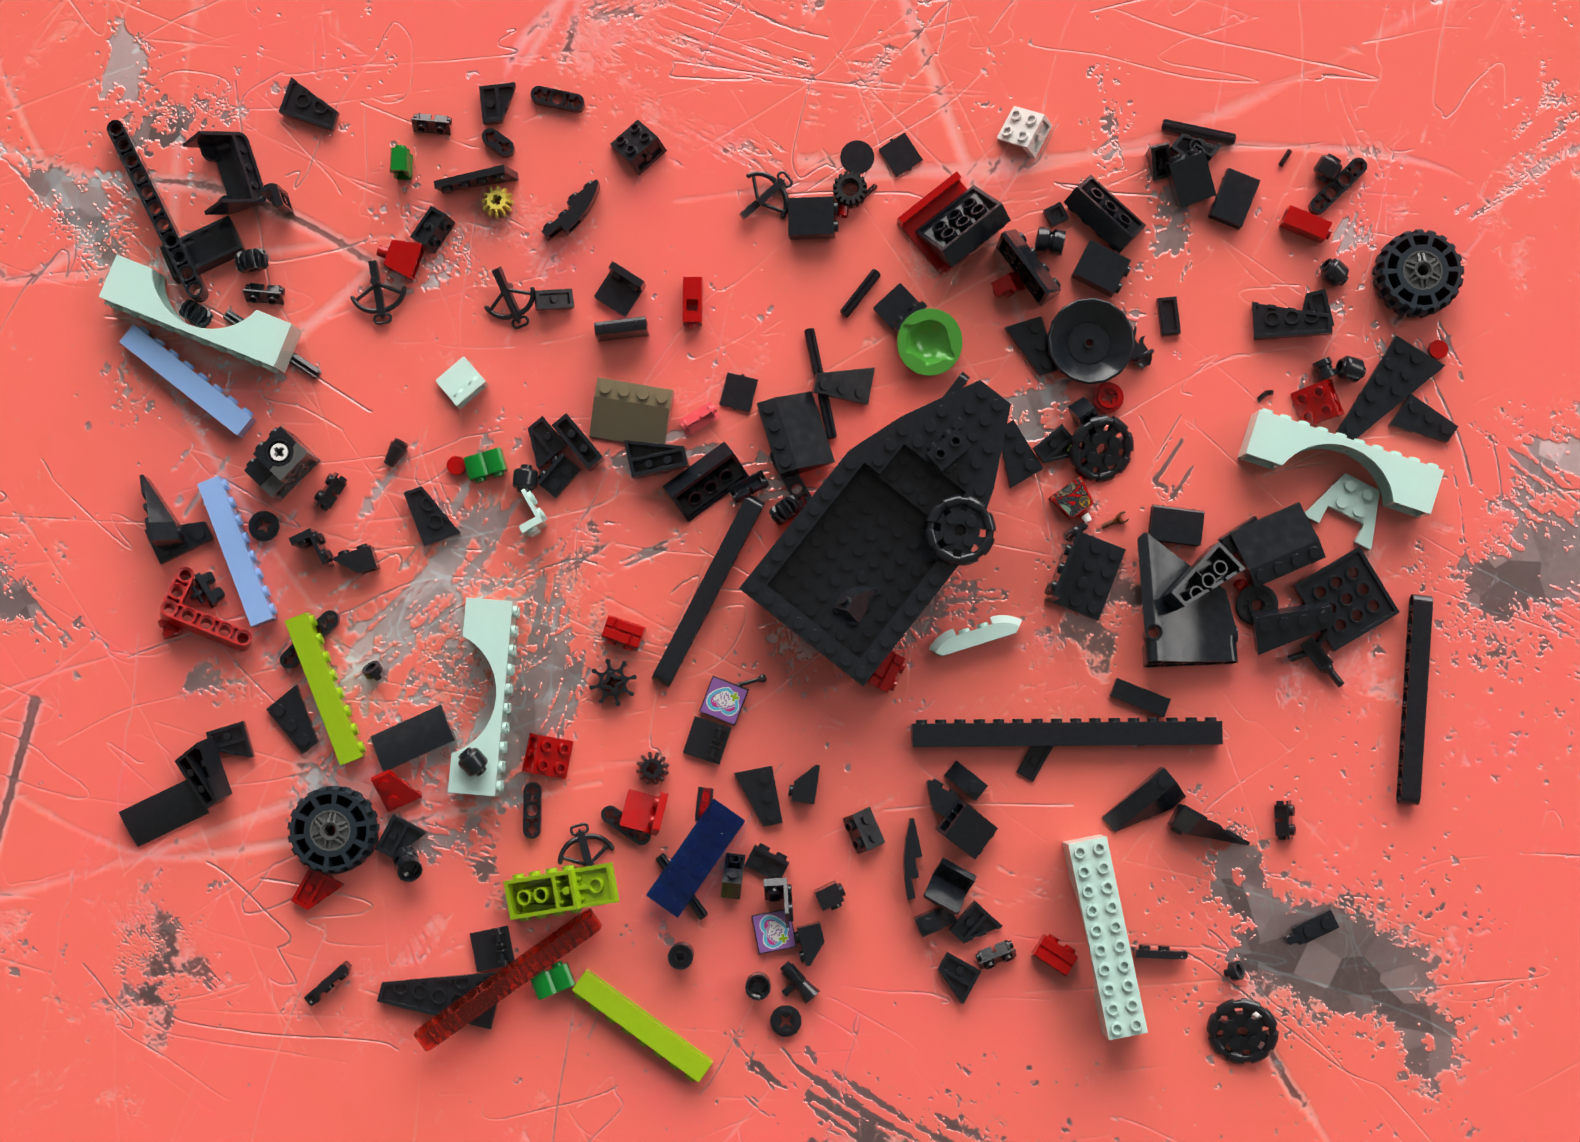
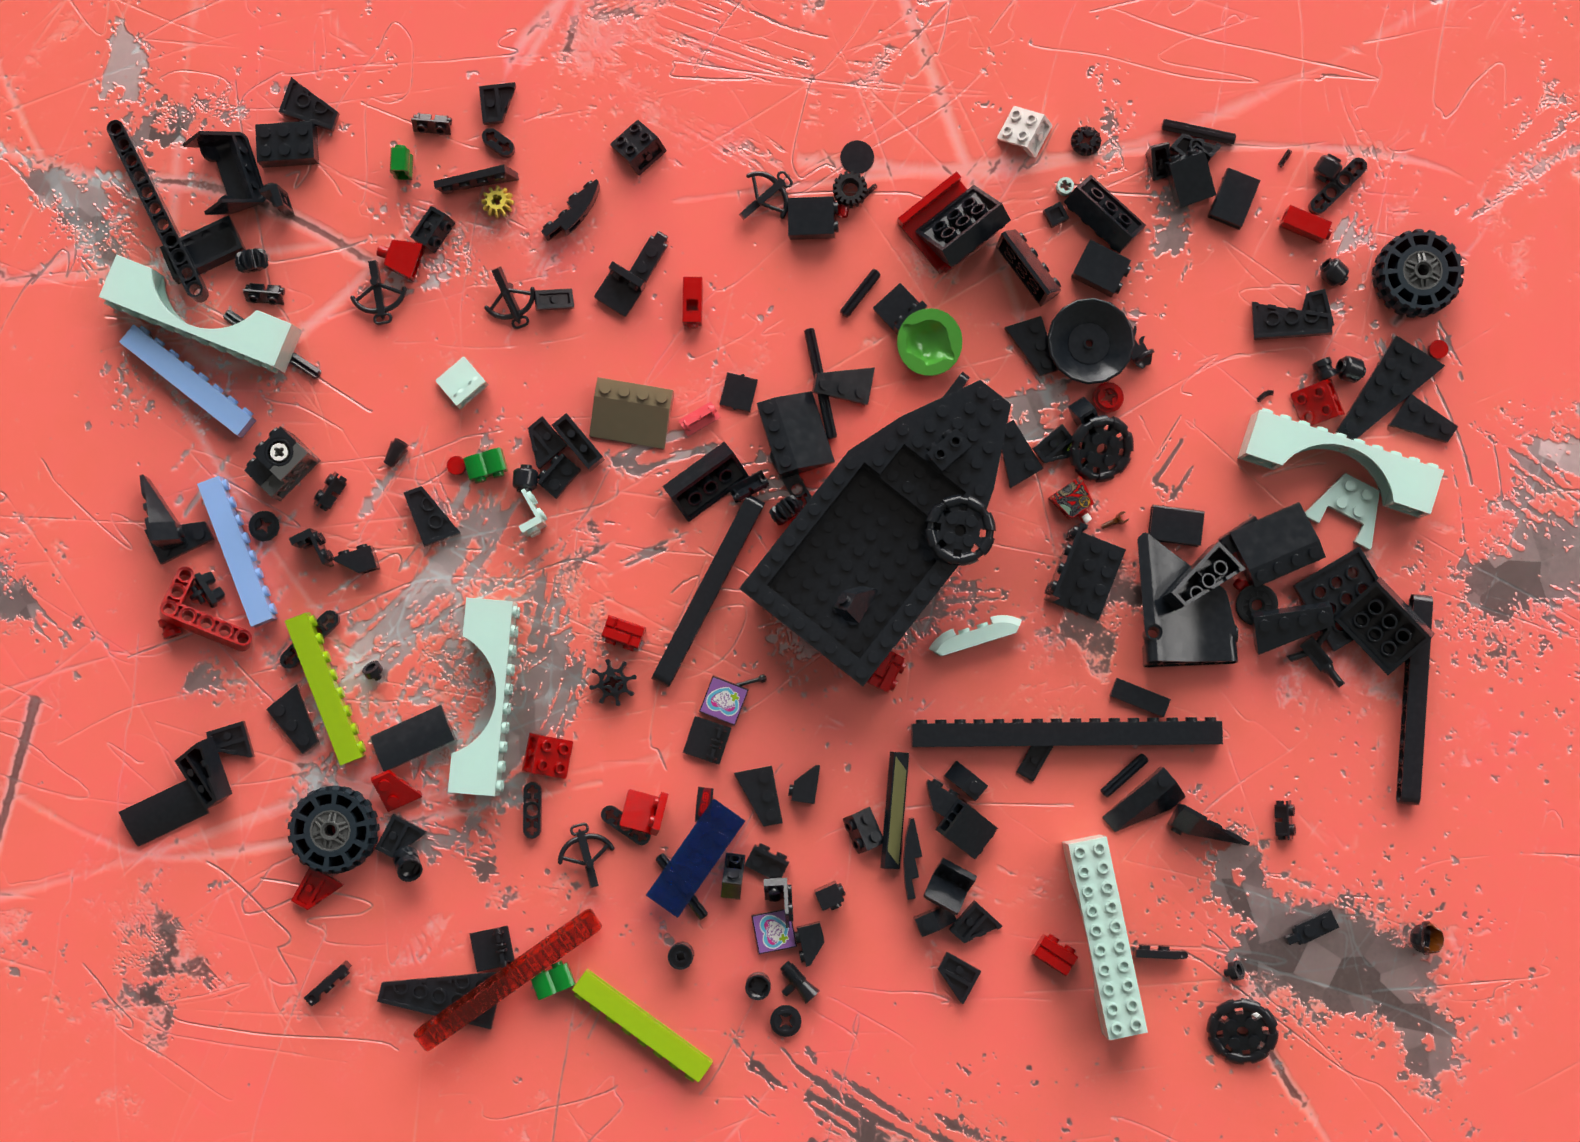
black gear [179,299,214,328] -> none
black head [458,747,488,777] -> none
lime wedge [503,862,619,922] -> none
black beam [530,86,585,113] -> none
black piece [594,316,649,342] -> none
black wedge [624,440,690,479] -> none
black gear [636,752,669,785] -> none
black piece [879,133,923,177] -> none
black hinge [975,940,1017,970] -> none
red brick [991,272,1025,298] -> none
black wheel [1034,226,1066,256] -> none
black tile [1157,296,1181,337] -> none
none -> black brick [255,121,319,168]
none -> black hinge [629,231,668,282]
none -> tile [880,752,909,869]
none -> light aqua bush [1056,177,1074,196]
none -> black gear [1071,125,1102,156]
none -> black axle [1100,754,1149,797]
none -> black slope [1334,577,1435,675]
none -> piece [1410,921,1444,955]

